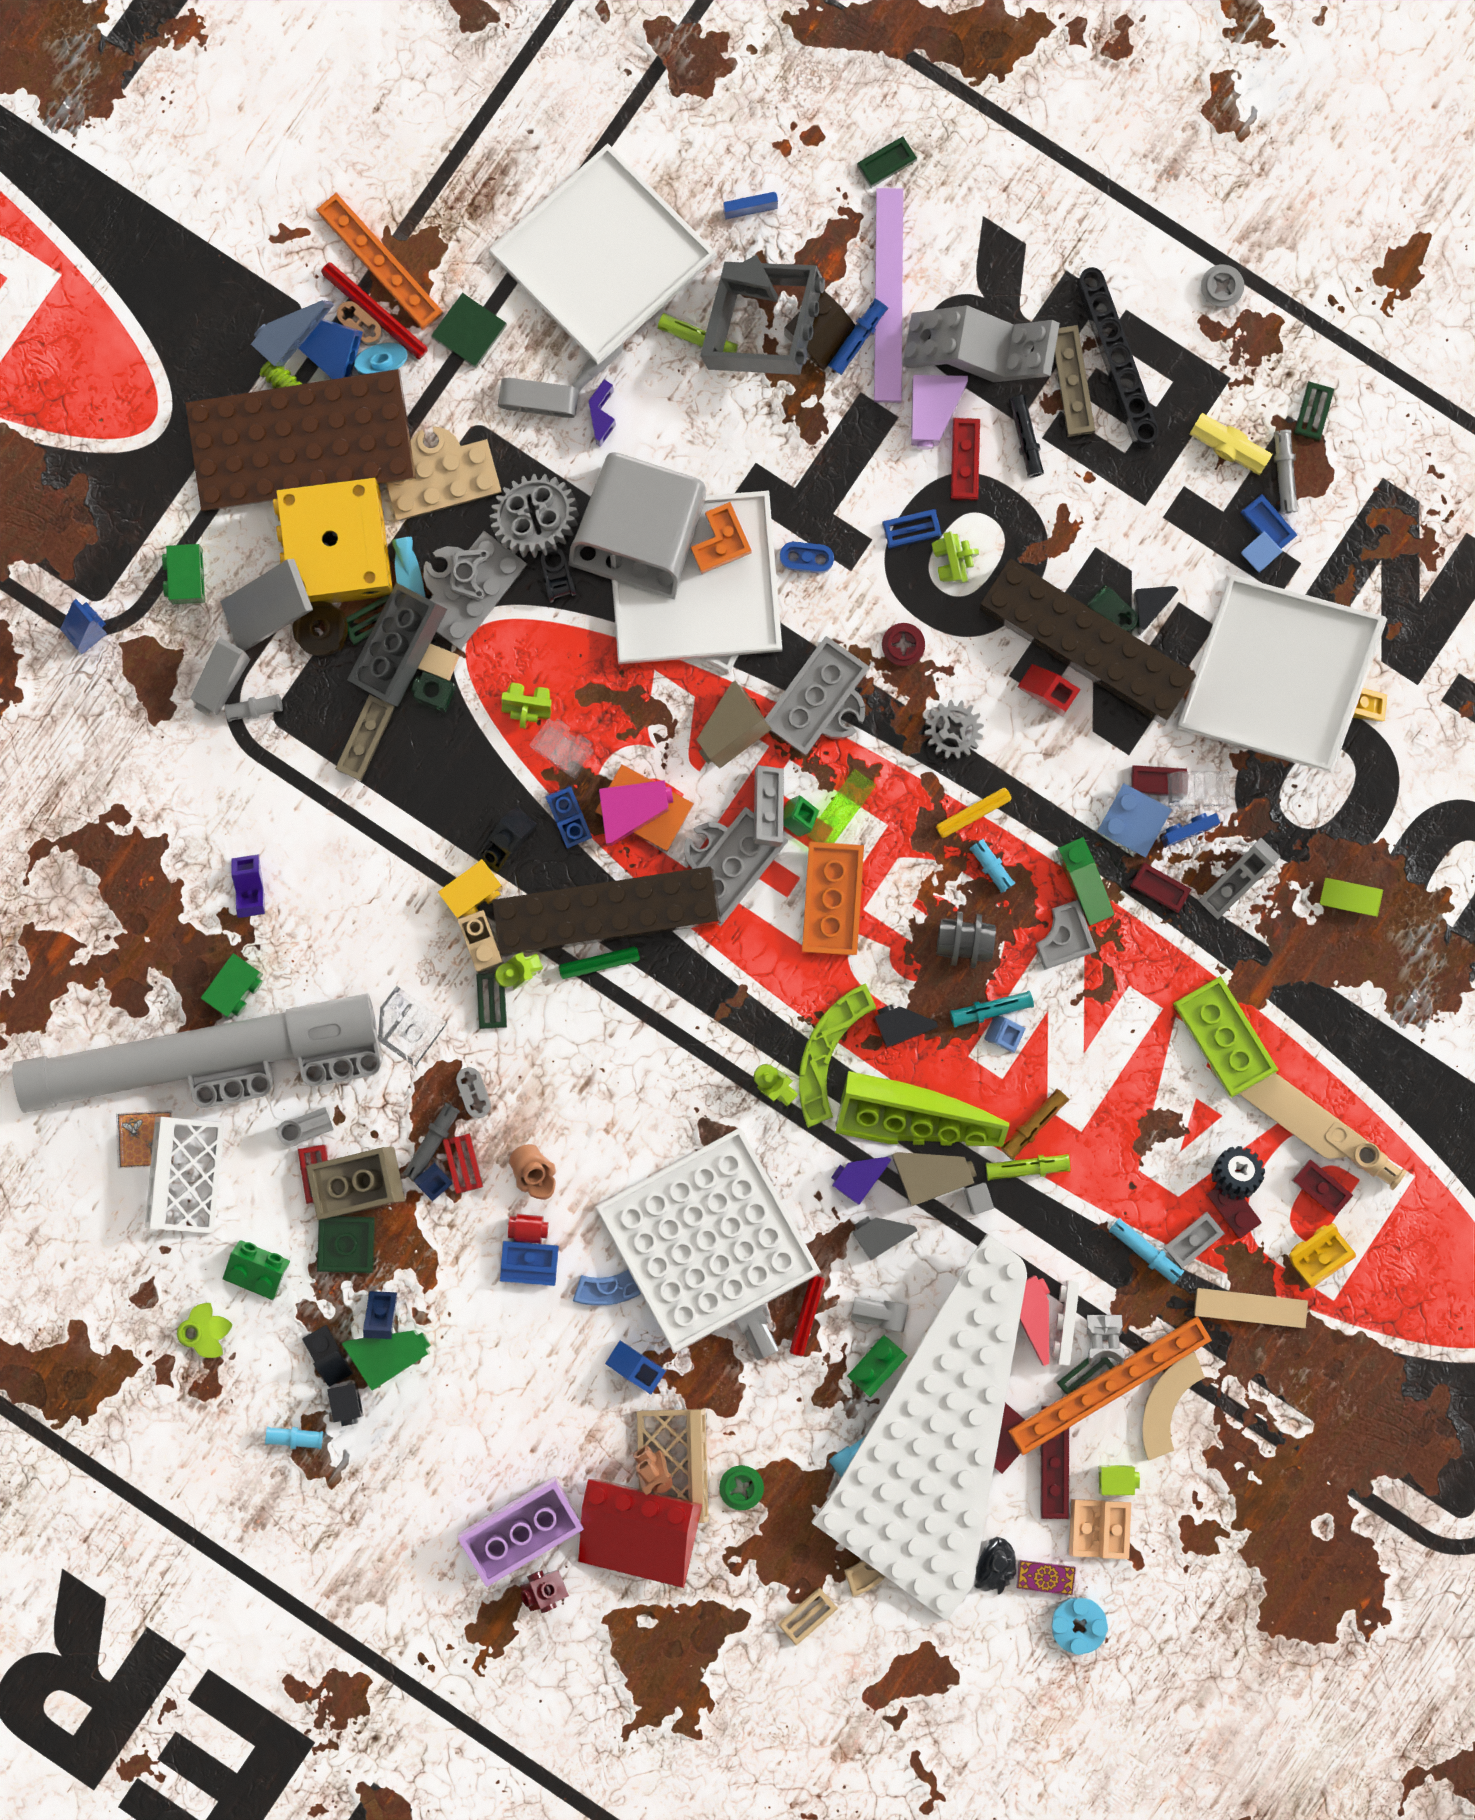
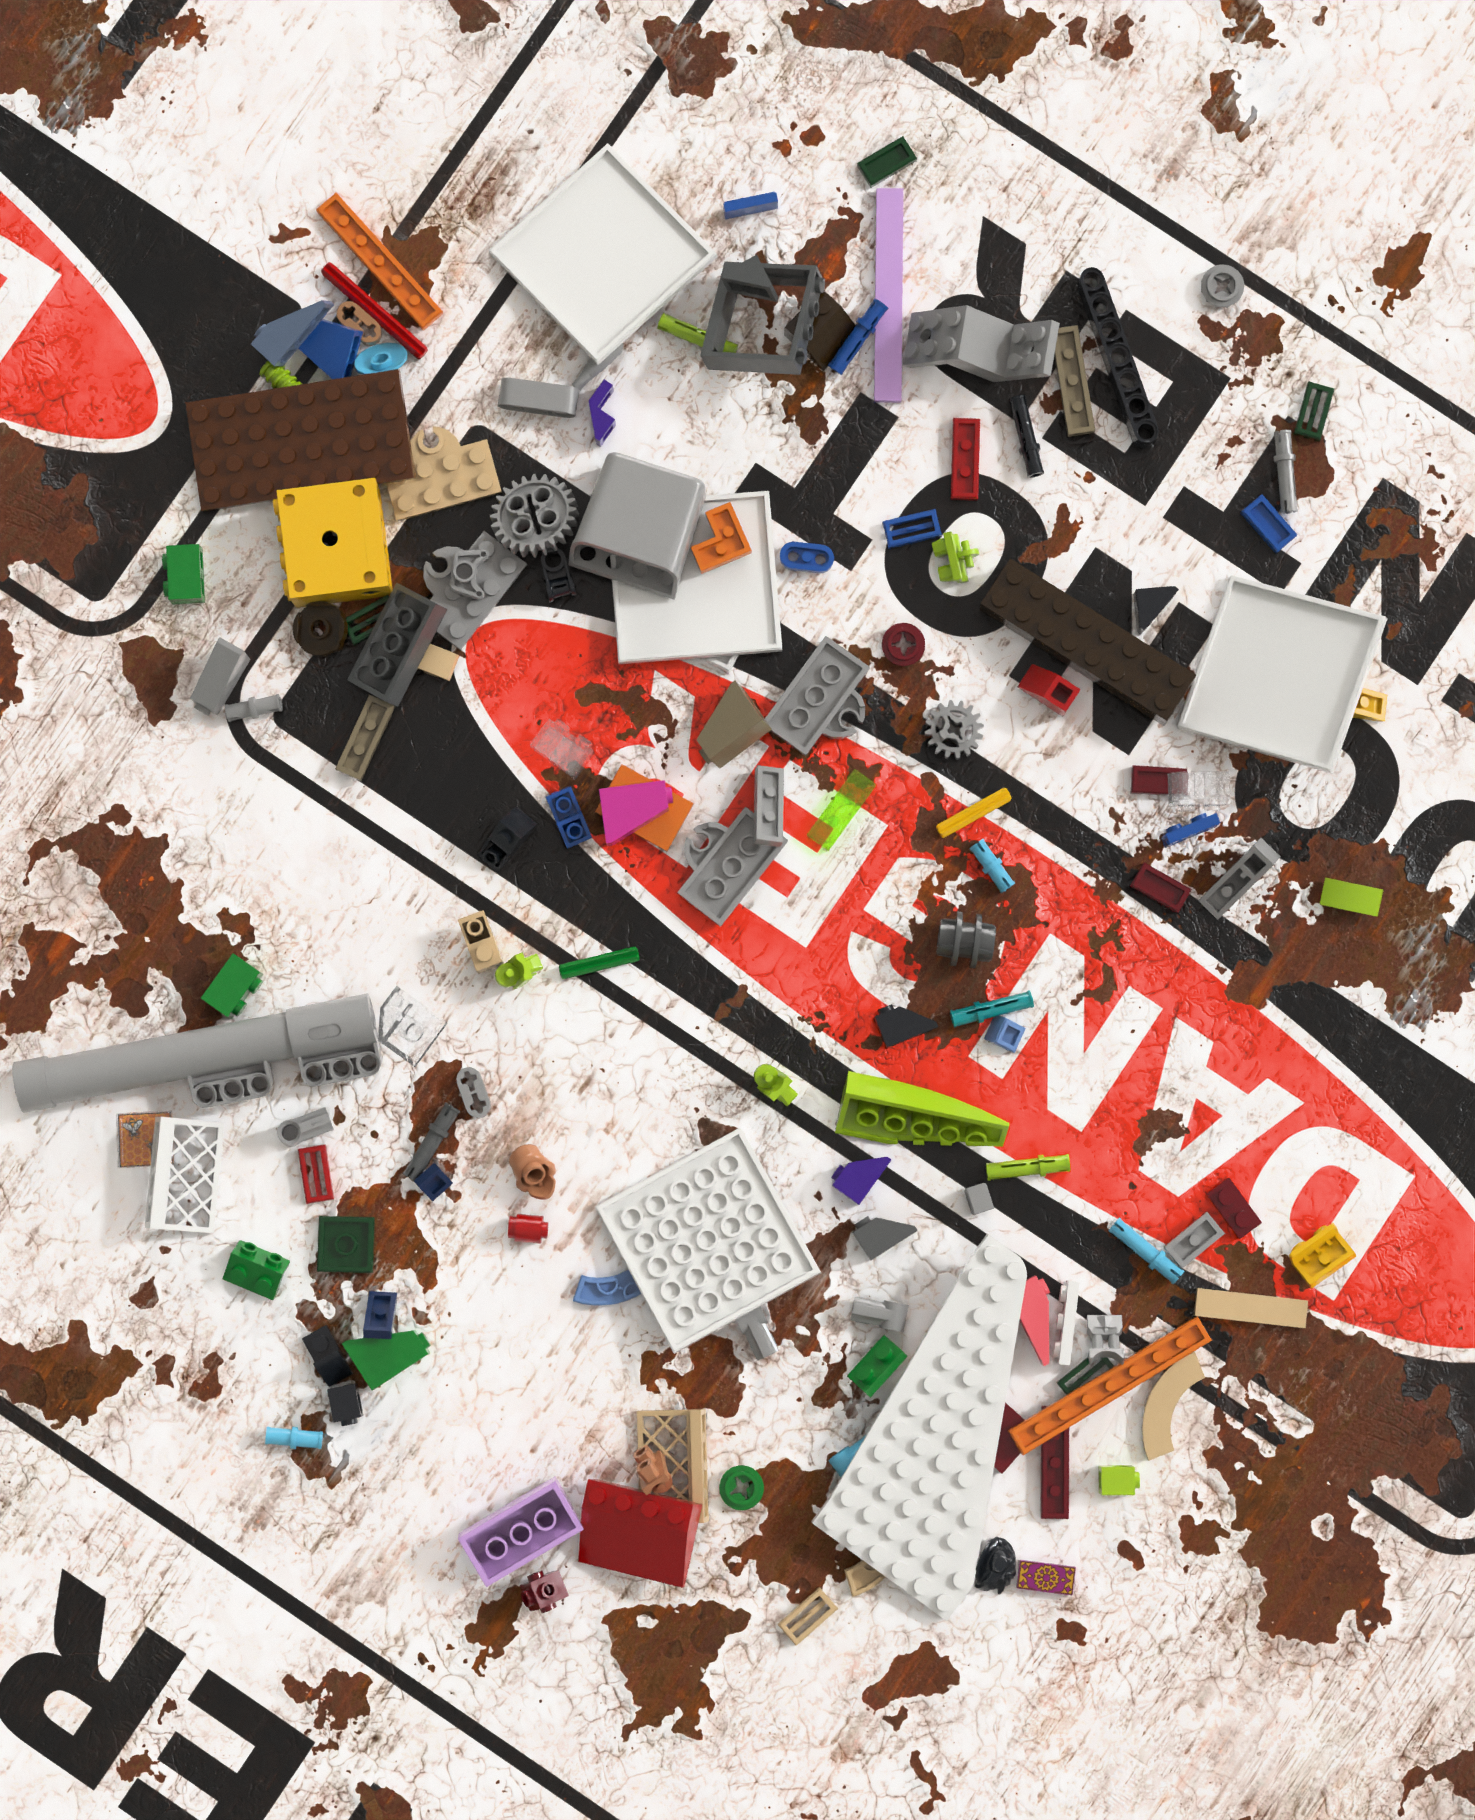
blue slope [60,599,107,654] -> none
lime plate [177,1303,233,1358] -> none
light grey tile [220,559,313,651] -> none
dark purple slope [231,854,265,918] -> none
dark tan slope [306,1147,405,1220] -> none
medium azure piece [392,537,426,597] -> none
clear green brick [411,671,456,712] -> none
dark green tile [431,292,507,368] -> none
yellow brick [438,860,503,919] -> none
red tile [443,1133,484,1194] -> none
dark green tile [476,973,507,1029] -> none
dark brown brick [492,866,721,956] -> none
blue plate [500,1241,559,1286] -> none
lime hips [501,683,552,729] -> none
blue slope [605,1340,667,1395] -> none
green slope [783,795,820,837] -> none
red axle [789,1276,825,1357] -> none
lime tile [799,983,876,1128] -> none
orange plate [802,842,864,955] -> none
dark tan slope [891,1152,977,1207] -> none
lavender slope [911,375,968,450] -> none
pearl gold pin [1000,1088,1069,1160] -> none
light grey tile [1035,900,1097,970] -> none
medium azure plate [1051,1597,1108,1655] -> none
green slope [1055,837,1115,926] -> none
light nougat slope [1069,1499,1131,1559] -> none
clear green piece [1086,585,1138,633] -> none
medium blue plate [1097,783,1172,858] -> none
lime tile [1173,976,1278,1099] -> none
light yellow piece [1189,413,1272,476] -> none
tan piece [1211,1068,1407,1191] -> none
black wheel [1211,1146,1265,1200] -> none
medium blue slope [1241,531,1283,572] -> none
dark red plate [1291,1159,1353,1217] -> none

